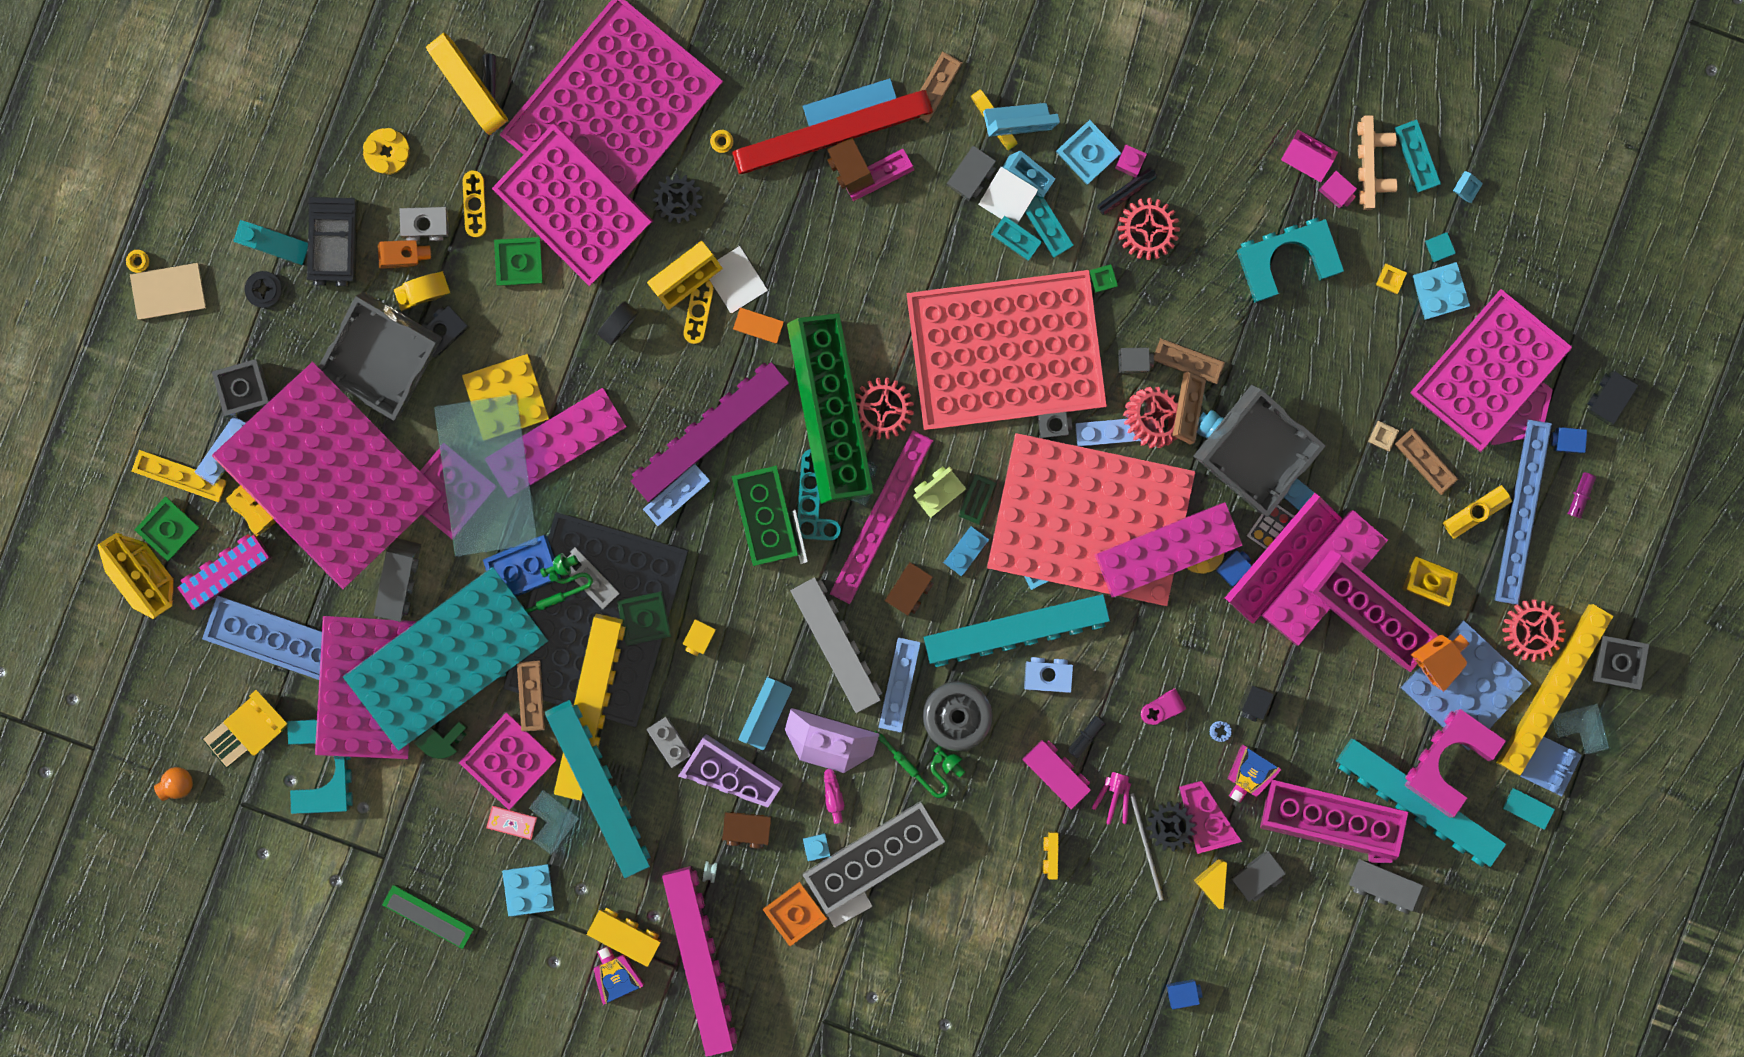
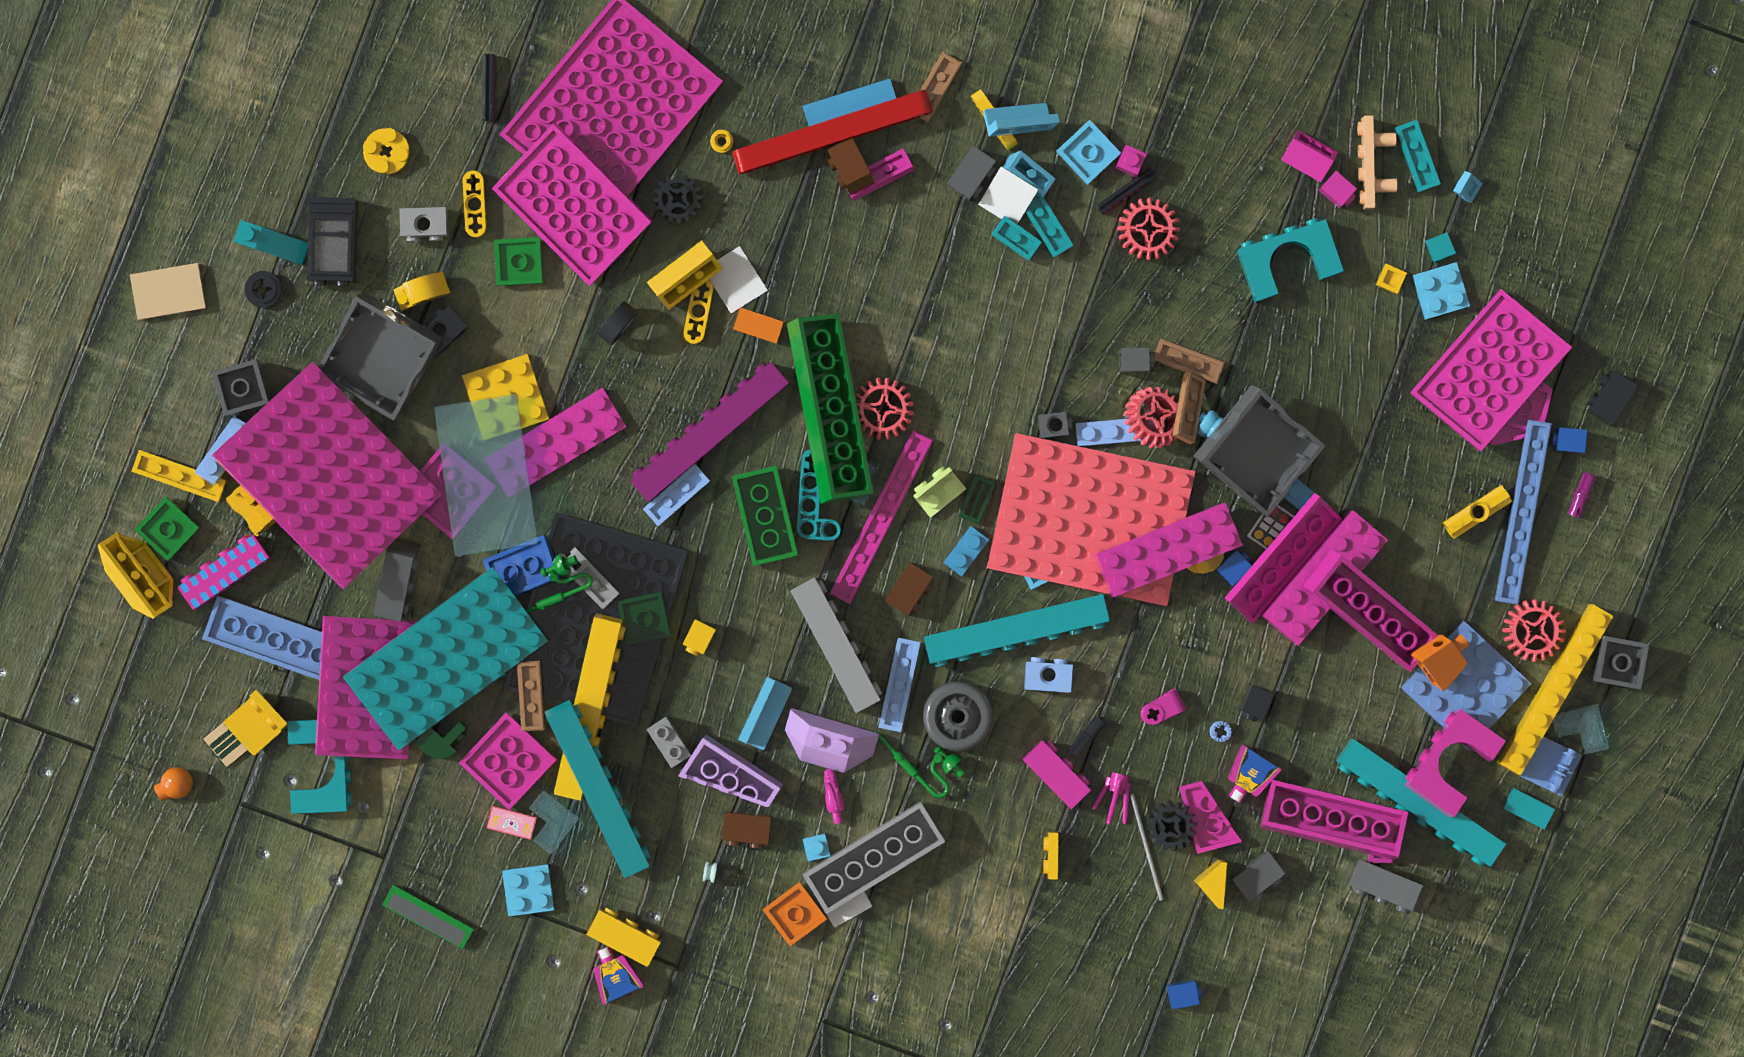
yellow plate [126,250,150,273] -> none
orange torso [378,240,431,269] -> none
yellow beam [426,32,508,135] -> none
dark pink brick [662,866,738,1057] -> none
white sticker [788,510,808,564] -> none
coral plate [907,270,1106,430] -> none
green plate [1089,264,1118,293] -> none
tan tile [1368,421,1399,452] -> none
medium nougat tile [1394,429,1458,495] -> none
yellow slope [1402,556,1458,606] -> none

